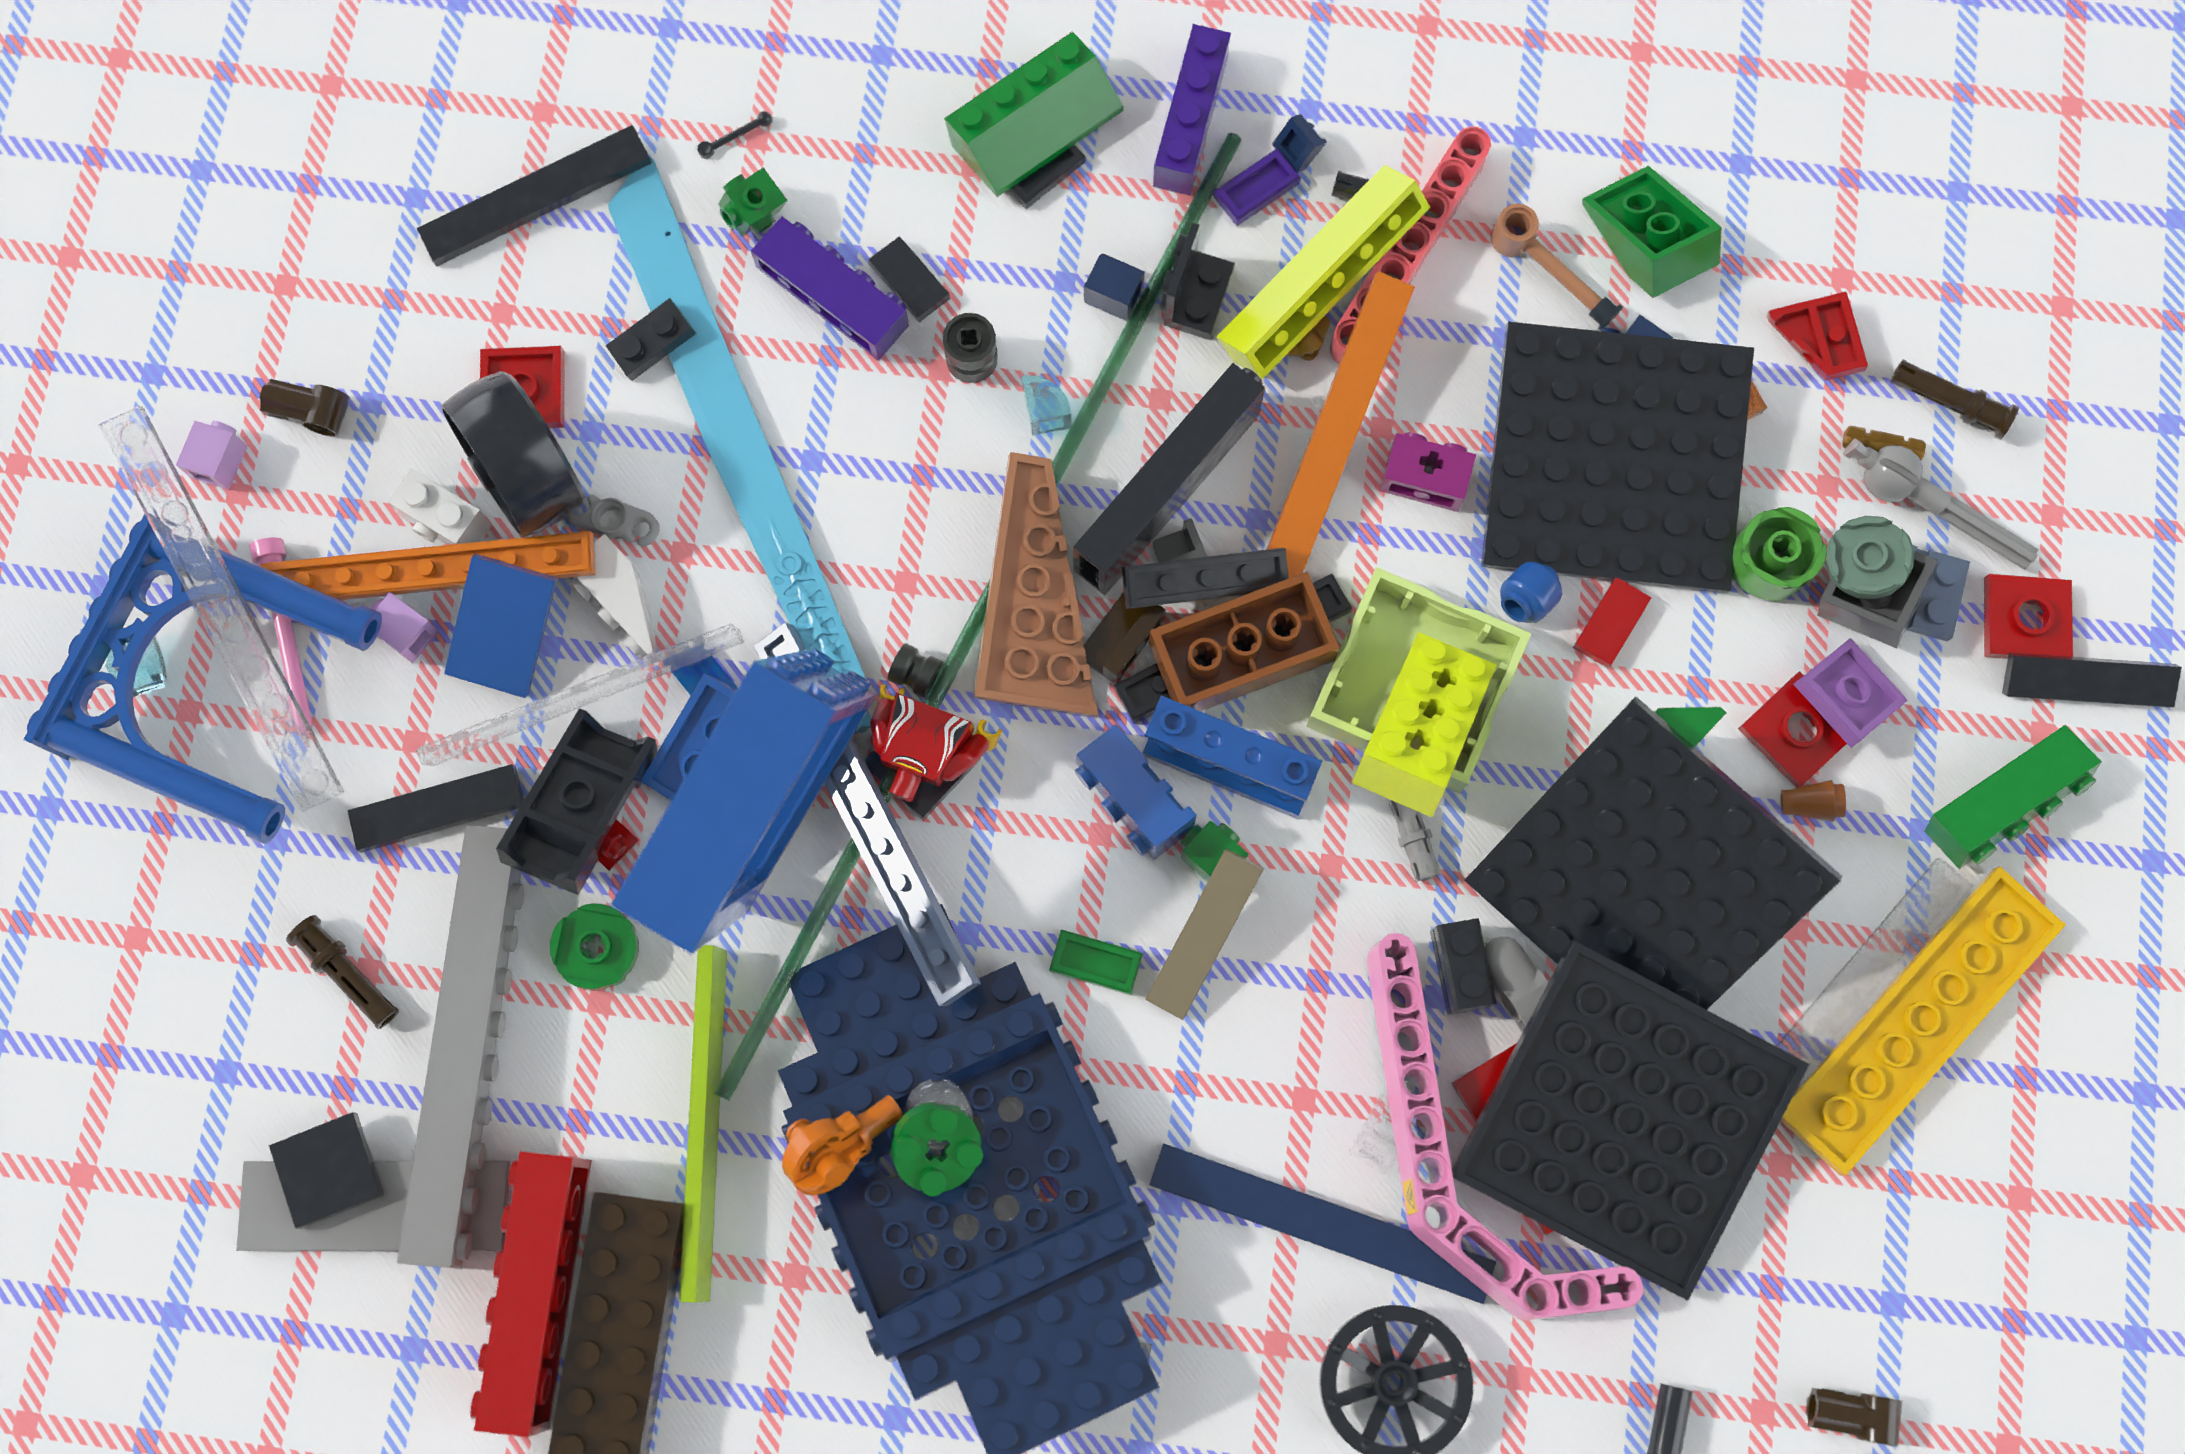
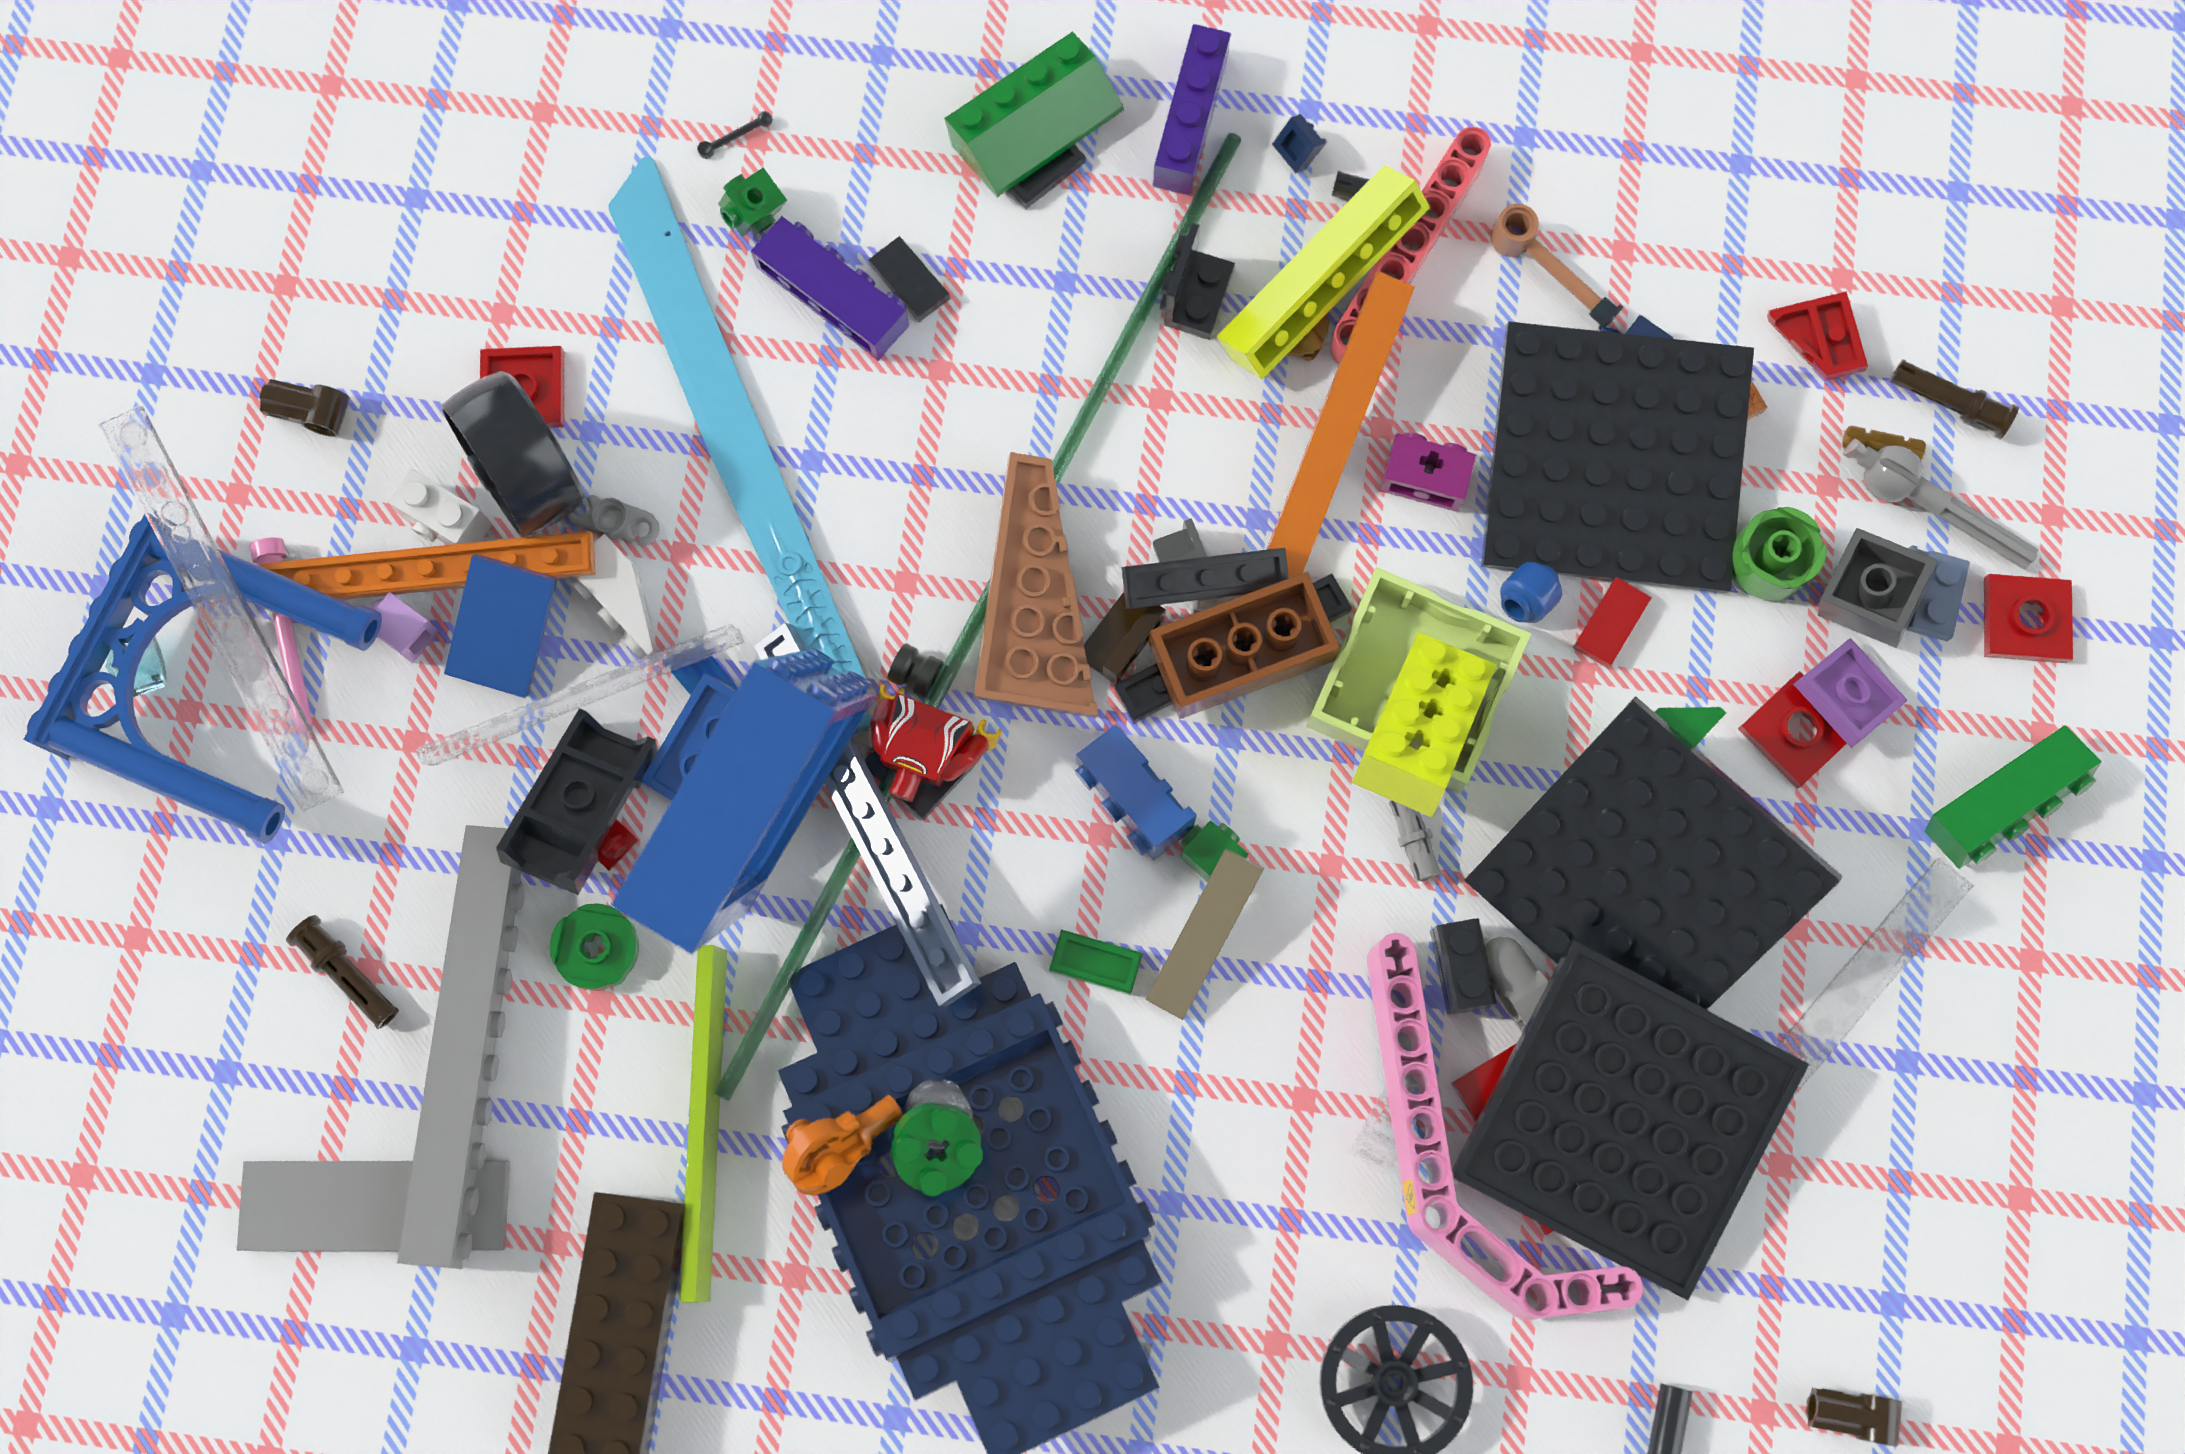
lavender brick [176,420,248,490] -> none
black tile [268,1112,384,1229] -> none
black tile [347,764,524,853] -> none
black tile [417,124,652,267] -> none
red brick [470,1151,592,1437] -> none
black plate [606,298,696,381] -> none
pearl dark grey wheel [943,313,998,383] -> none
clear light blue brick [1022,375,1072,436] -> none
black brick [1073,363,1265,596] -> none
dark blue panel [1084,253,1145,321] -> none
blue fence [1142,696,1323,819] -> none
dark blue tile [1149,1143,1497,1304] -> none
dark purple tile [1213,148,1301,226] -> none
green slope [1582,165,1722,298] -> none
dark orange cone [1780,780,1846,822] -> none
yellow plate [1781,866,2066,1176] -> none
sand green tile [1825,515,1915,599] -> none
black tile [2002,653,2182,708] -> none

